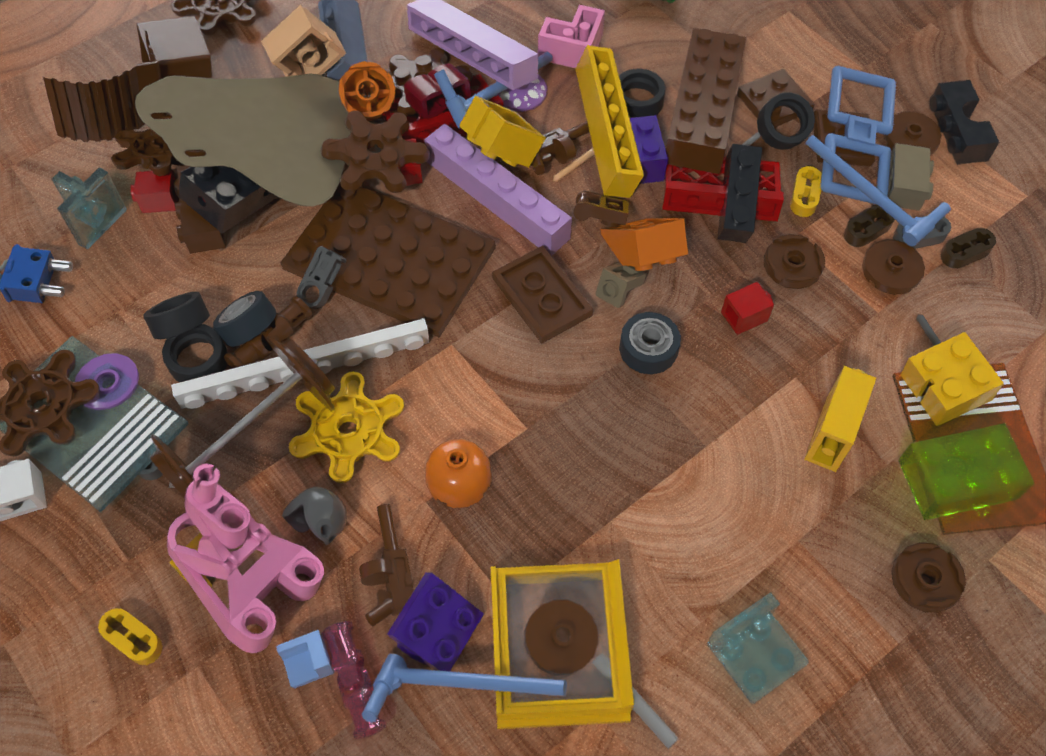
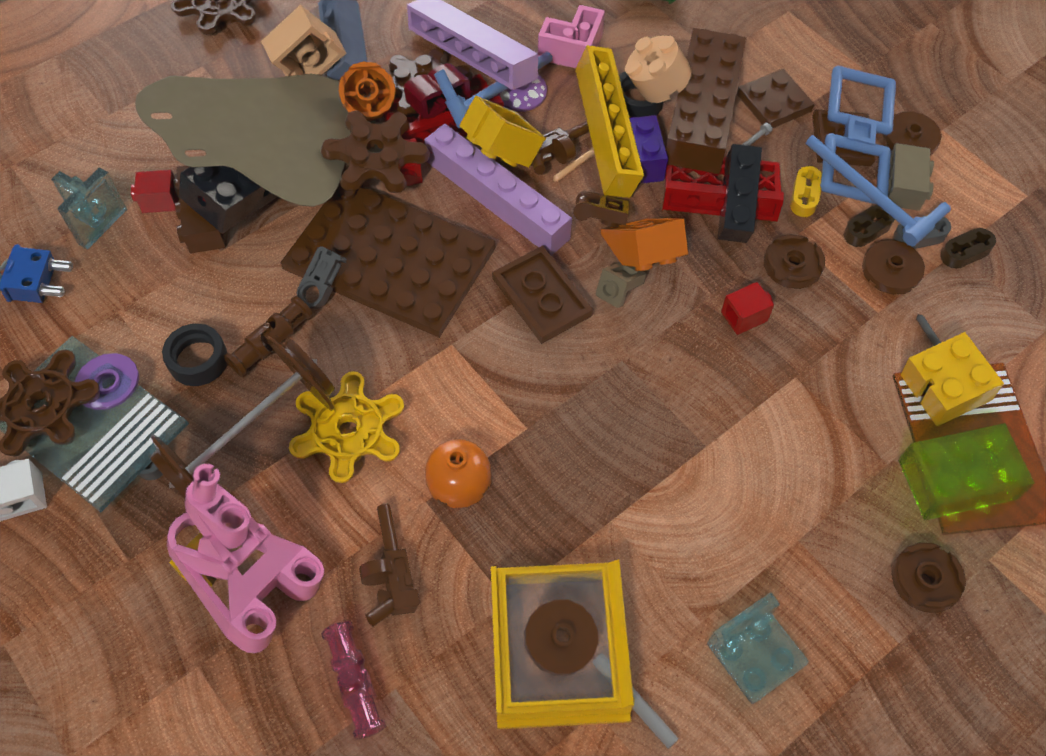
reddish brown piece [43,16,213,142] -> none
yellow beam [98,608,163,665] -> none
reddish brown plate [111,115,206,176] -> none
black tyre [143,292,210,340] -> none
white plate [171,318,429,409] -> none
black wheel [213,291,277,347] -> none
light blue panel [276,630,334,688] -> none
dark grey helmet [282,487,347,545] -> none
medium blue bar [362,654,567,722] -> none
dark purple plate [386,573,484,671] -> none
wheel [619,312,681,375] -> none
black tyre [757,92,815,150] -> none
yellow brick [804,366,876,472] -> none
black arch [929,80,999,165] -> none
none -> light nougat brick [625,36,692,103]

